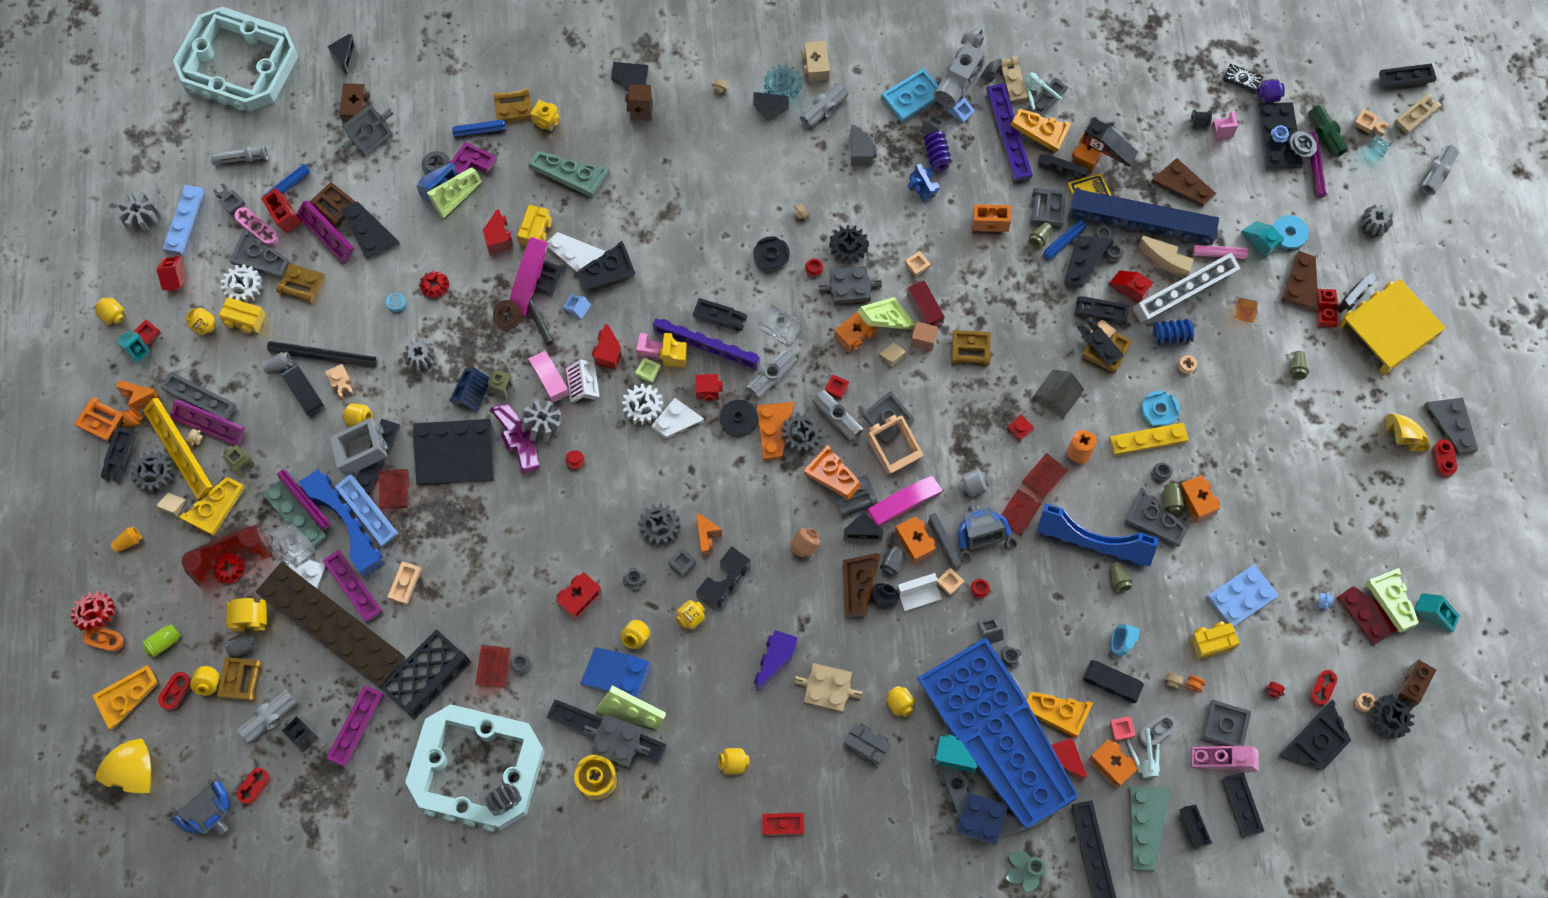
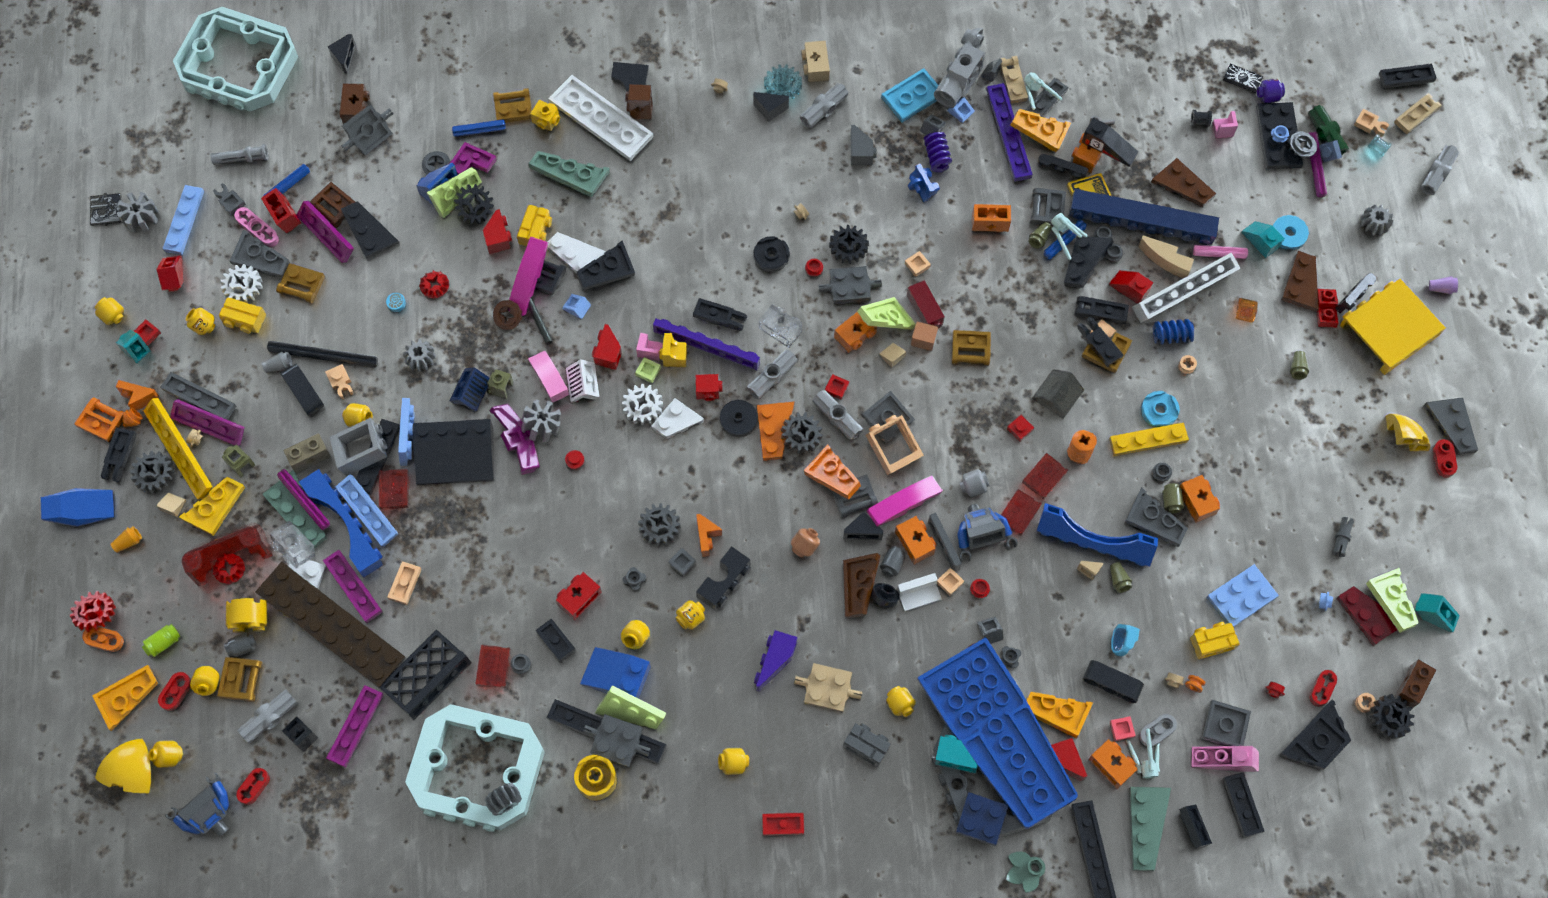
none -> blue piece [40,488,114,527]
none -> piece [90,193,122,226]
none -> yellow head [149,741,183,768]
none -> dark tan brick [283,433,331,474]
none -> light blue plate [398,398,415,466]
none -> black gear [453,184,494,224]
none -> black plate [535,618,576,662]
none -> white plate [548,75,654,161]
none -> light aqua plant [1051,213,1087,260]
none -> tan slope [1077,561,1103,580]
none -> sand blue plate [1319,140,1342,163]
none -> dark grey pin [1332,517,1354,557]
none -> lavender cone [1429,276,1458,295]

